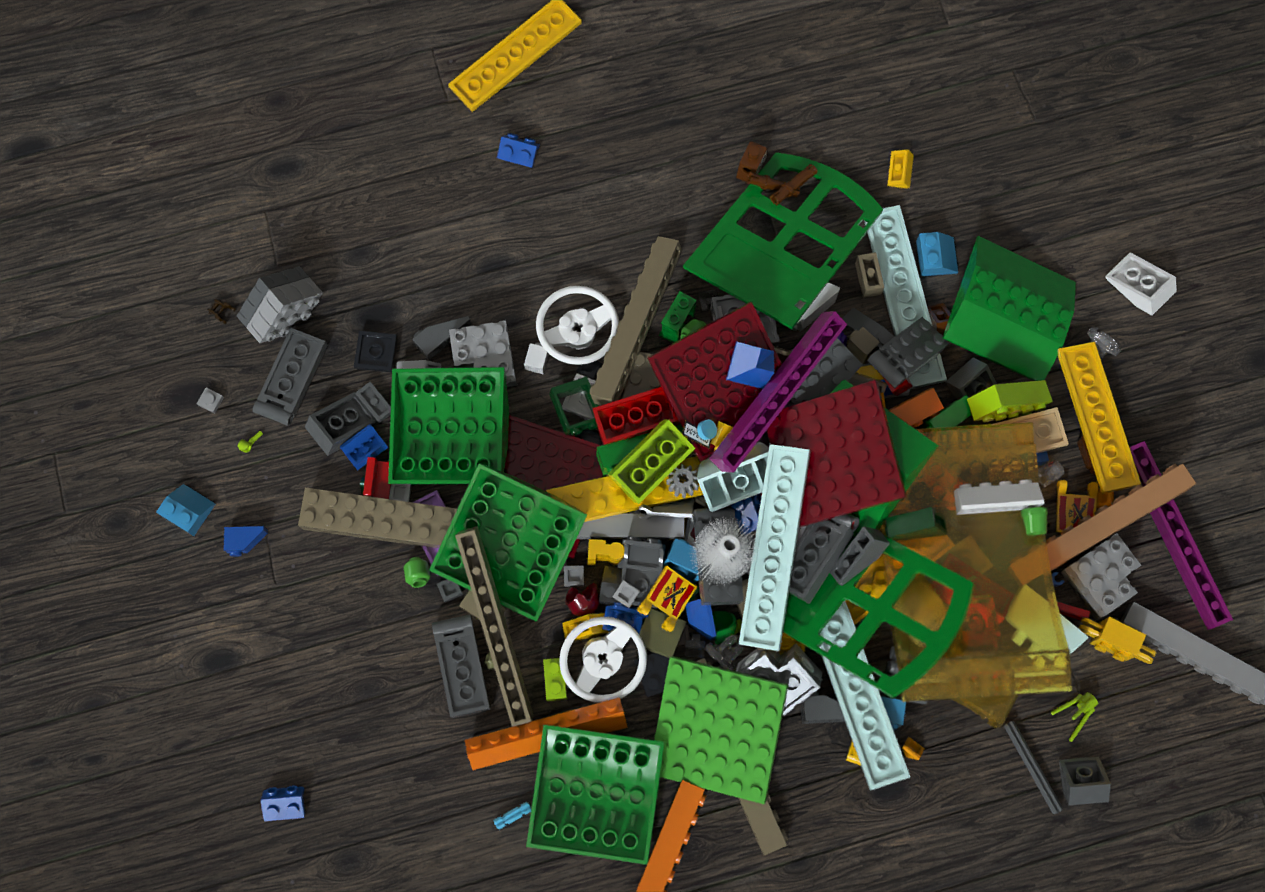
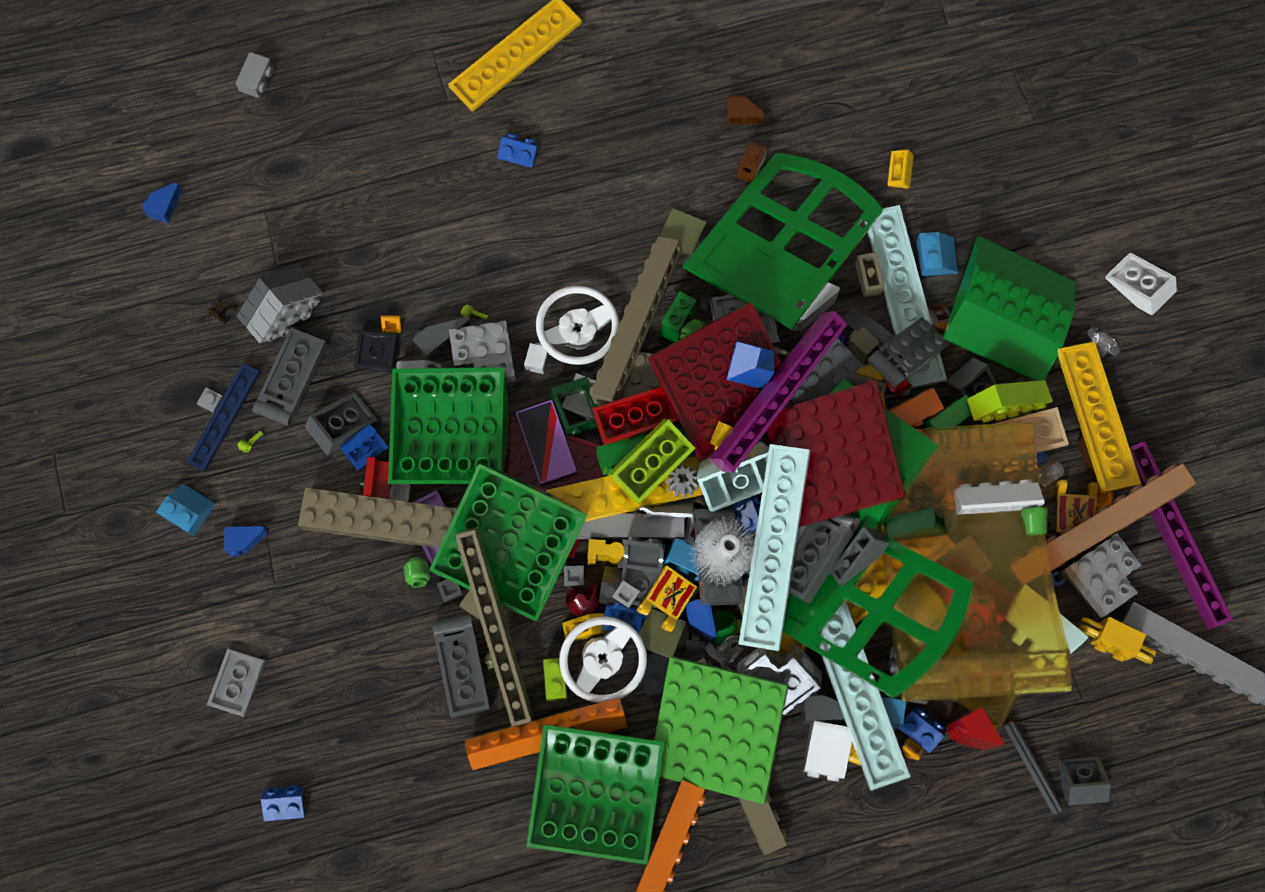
dark grey plate [355,382,391,423] -> none
medium azure axle [494,802,532,829] -> none
sticker [682,420,712,449] -> none
medium azure tile [697,419,717,440] -> none
reddish brown pin [746,172,800,197] -> none
reddish brown pin [770,164,818,205] -> none
red tile [1047,600,1090,621] -> none
lime plant [1051,692,1098,742] -> none
none -> blue slope [143,183,182,224]
none -> dark blue plate [186,363,260,472]
none -> light grey tile [207,648,266,717]
none -> light grey brick [235,52,274,98]
none -> light orange slope [381,315,401,333]
none -> lime hand [461,305,488,320]
none -> tile [516,400,577,485]
none -> olive tile [660,208,706,256]
none -> reddish brown slope [726,95,764,125]
none -> white slope [803,721,852,782]
none -> blue bracket [898,705,947,753]
none -> red slope [946,707,1004,750]

